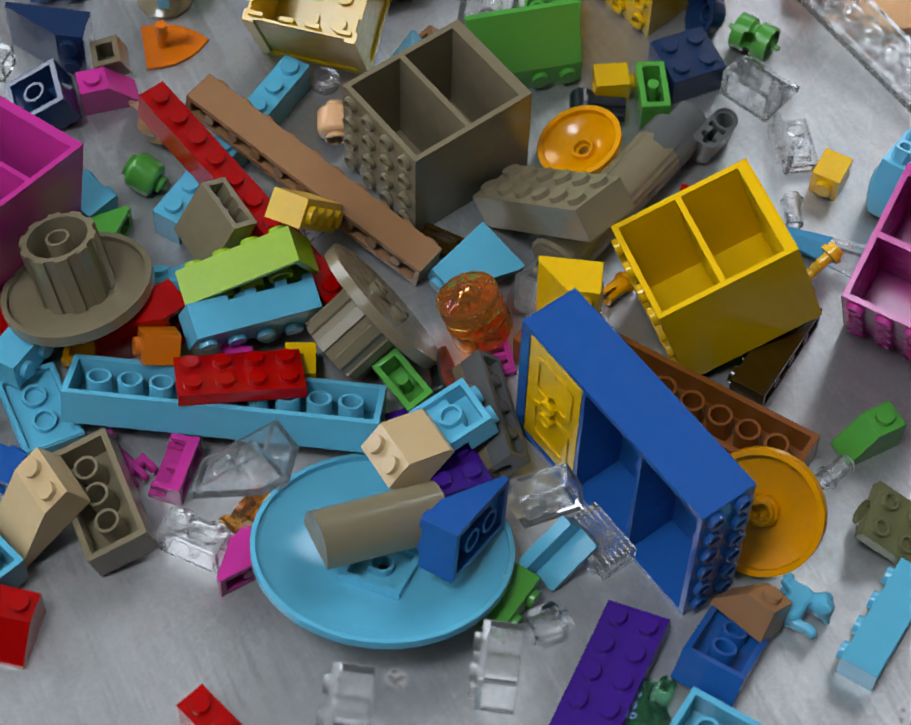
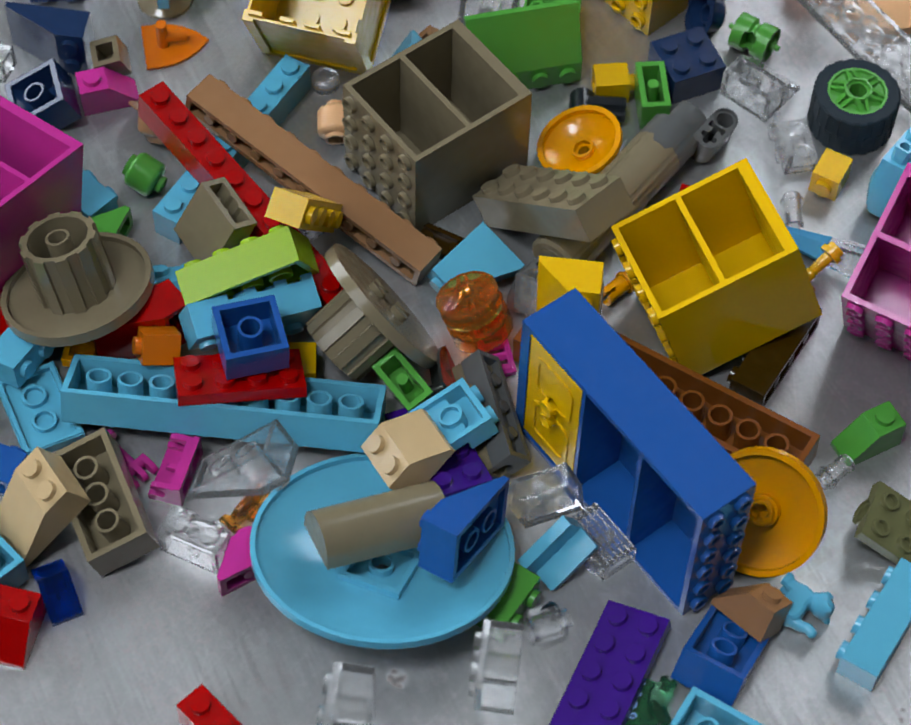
none -> clear blue slope [30,559,84,627]
none -> blue brick [211,295,290,380]
none -> black wheel [807,59,901,155]

